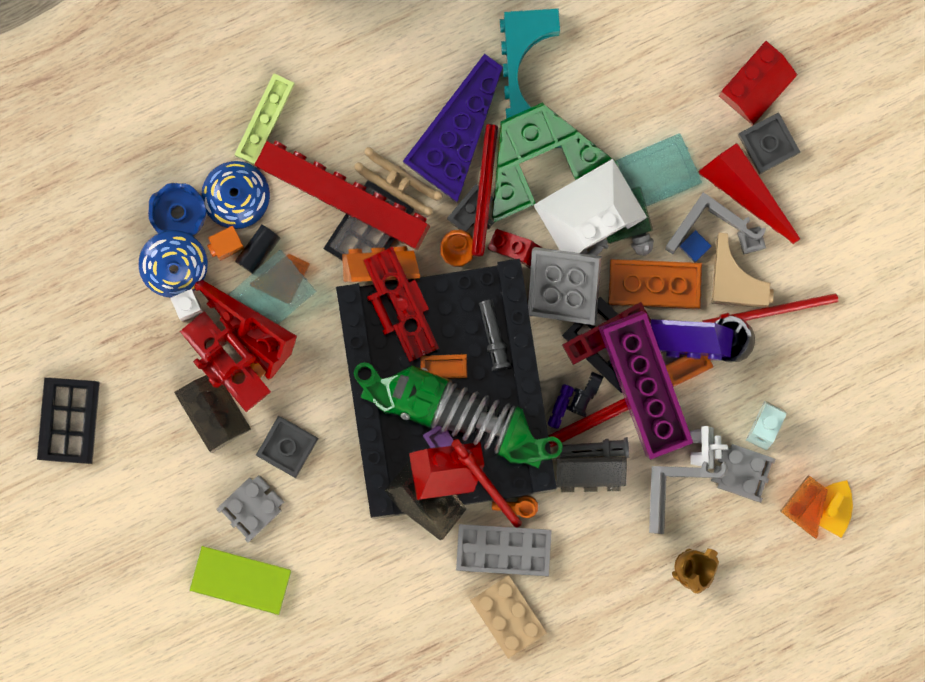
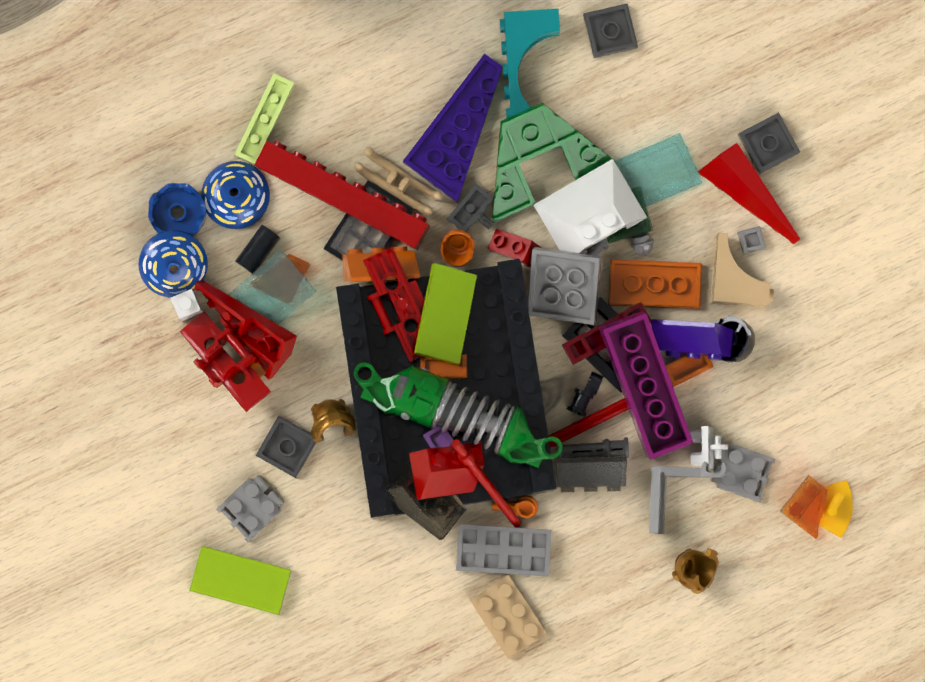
black piece [37,377,100,464] -> none
clear smoke slope [174,375,252,453] -> none
orange brick [207,226,244,261] -> none
red axle [471,124,498,257] -> none
dark grey pin [478,300,512,371] -> none
dark purple axle [548,384,574,429] -> none
light grey hinge [665,192,766,255] -> none
blue tile [679,230,711,263] -> none
red bar [702,293,838,323] -> none
red slope [719,41,798,126] -> none
light aqua torso [746,401,787,450] -> none
none -> pearl gold helmet [311,399,357,443]
none -> lime tile [414,263,477,365]
none -> dark grey tile [583,3,638,58]

